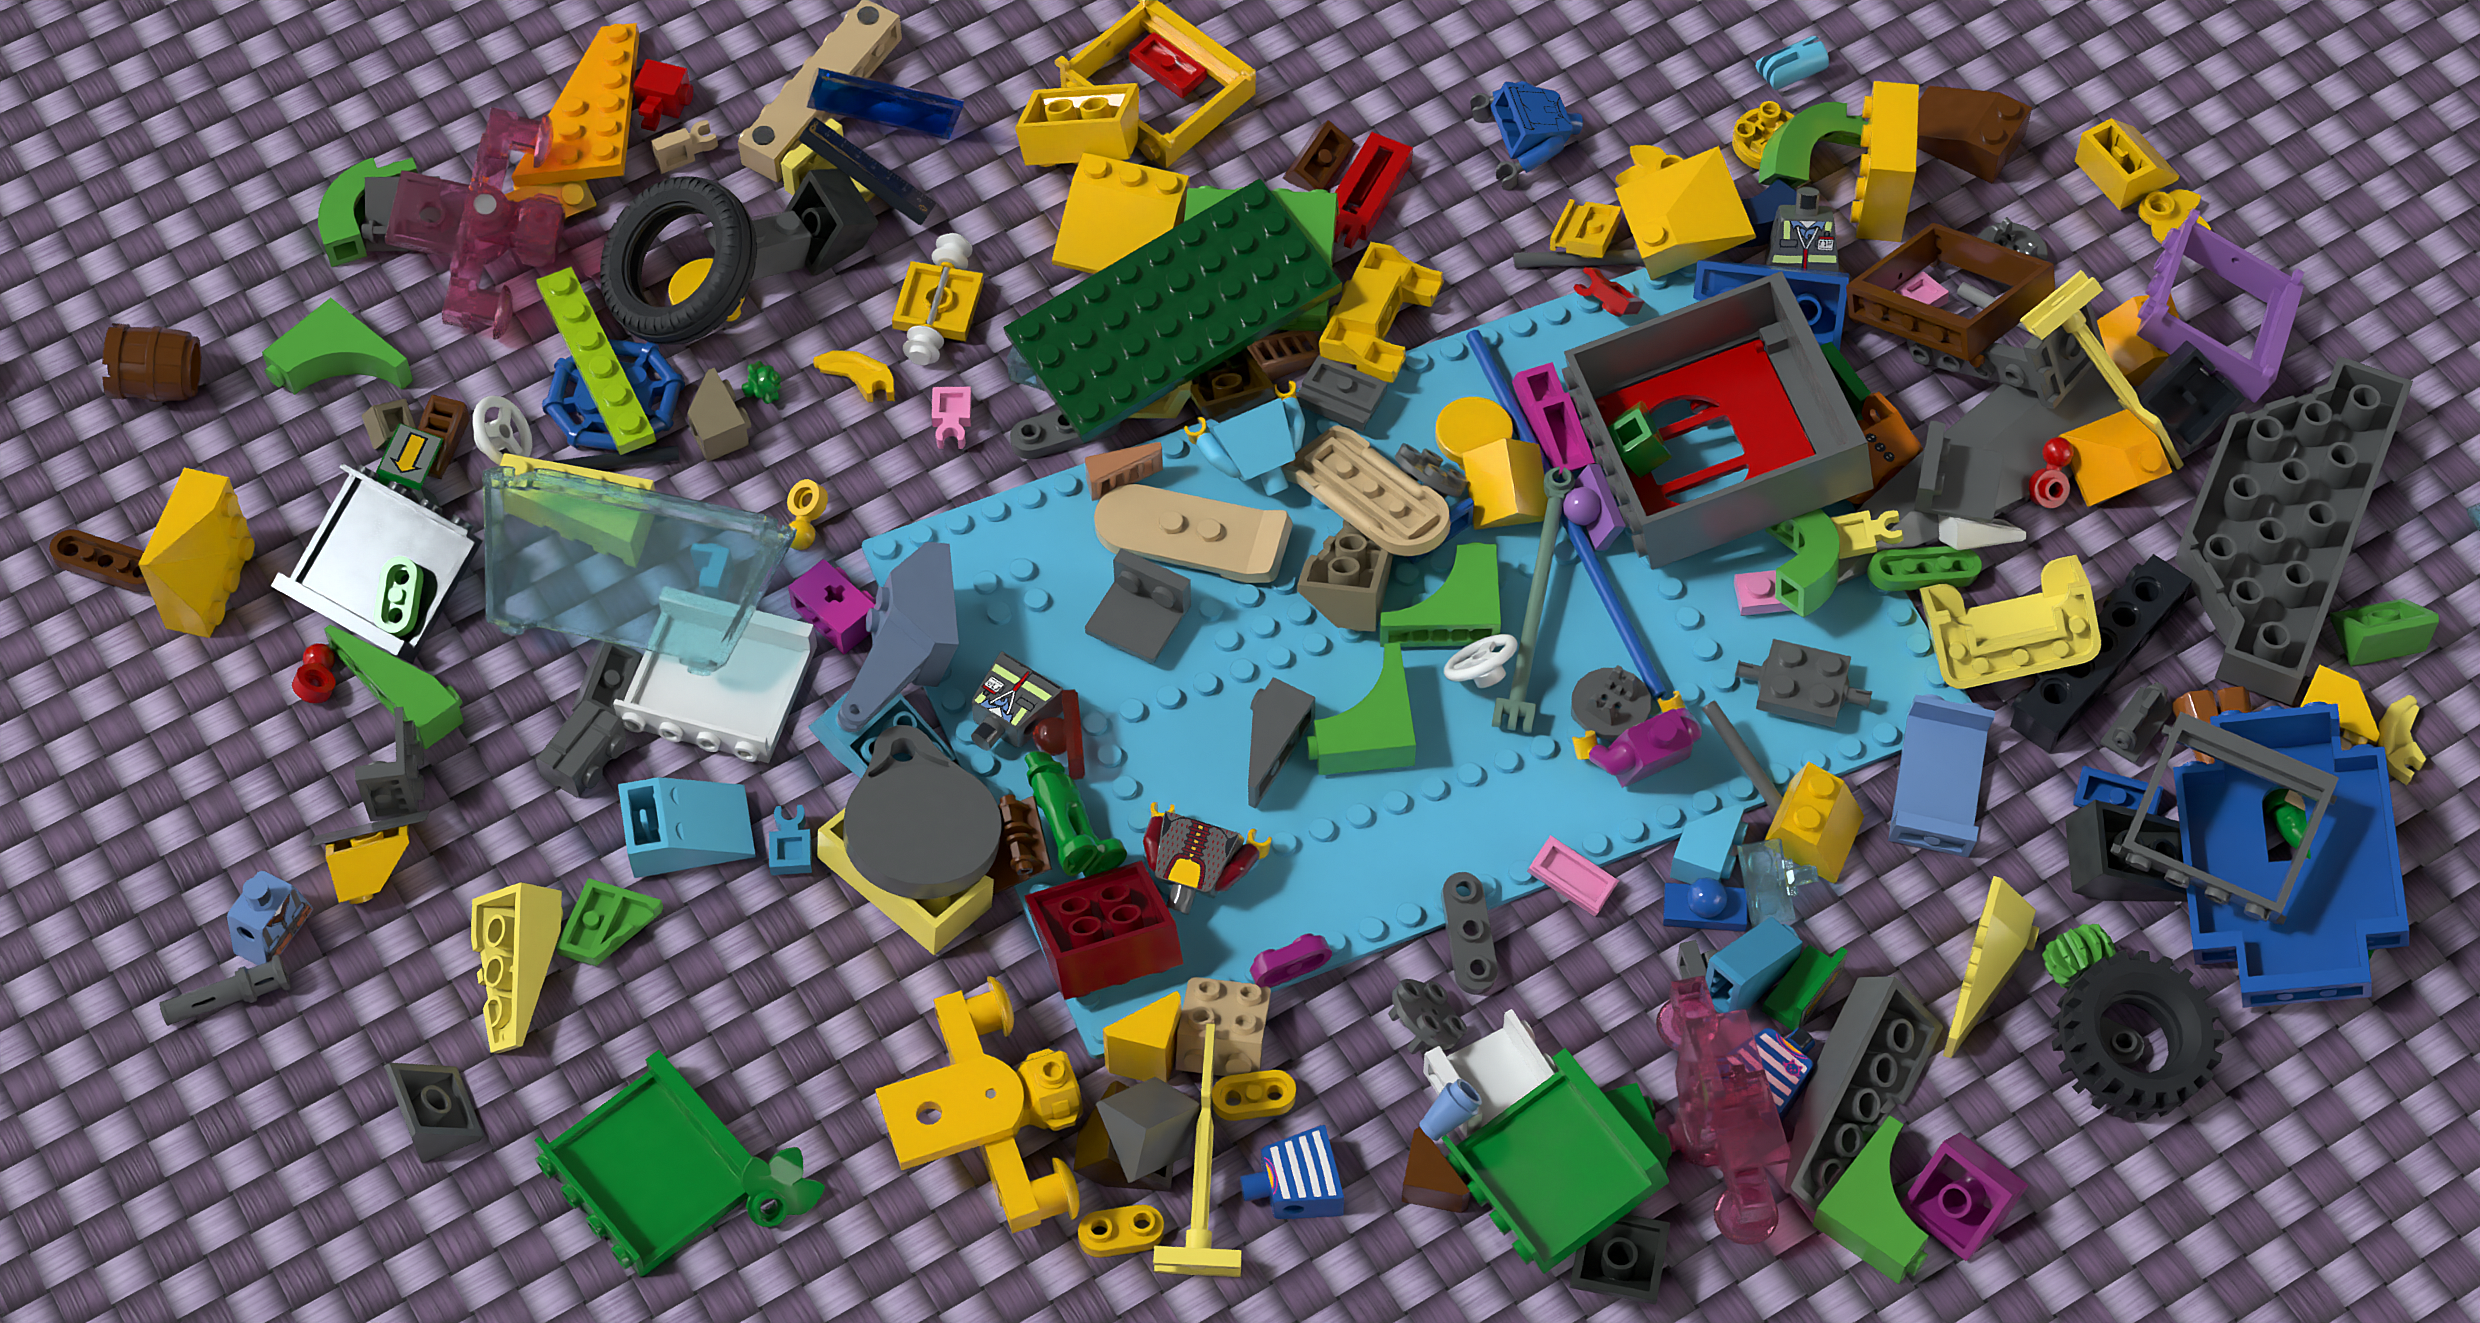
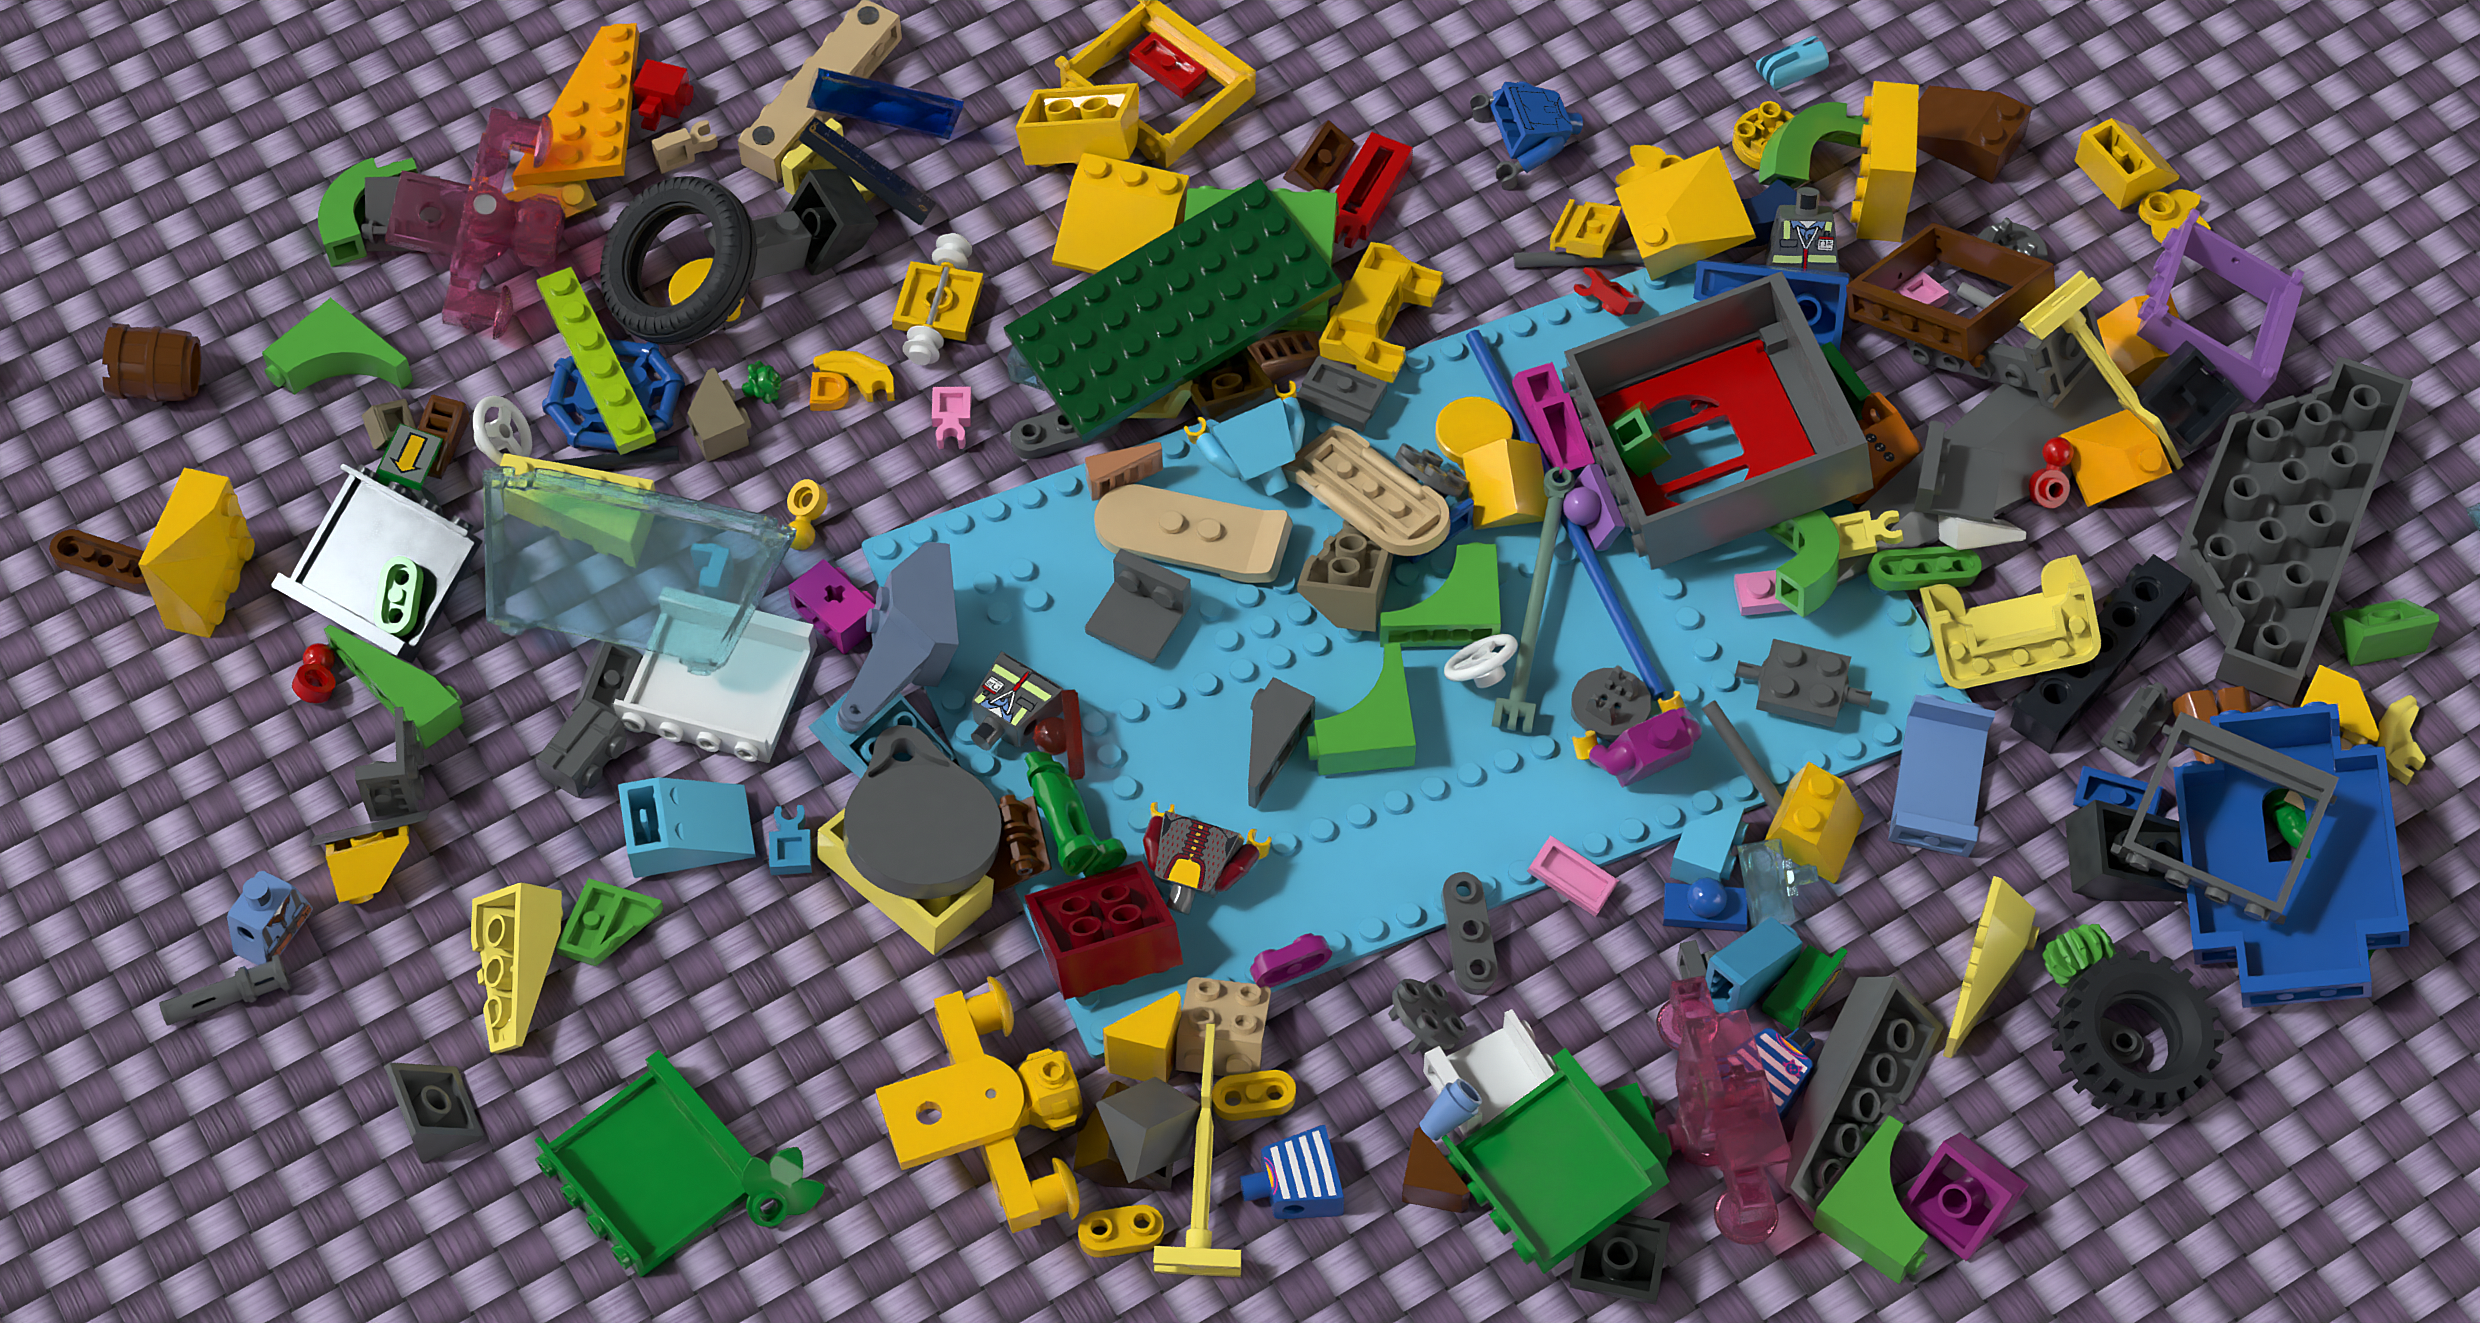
none -> light orange tile [809,372,850,411]

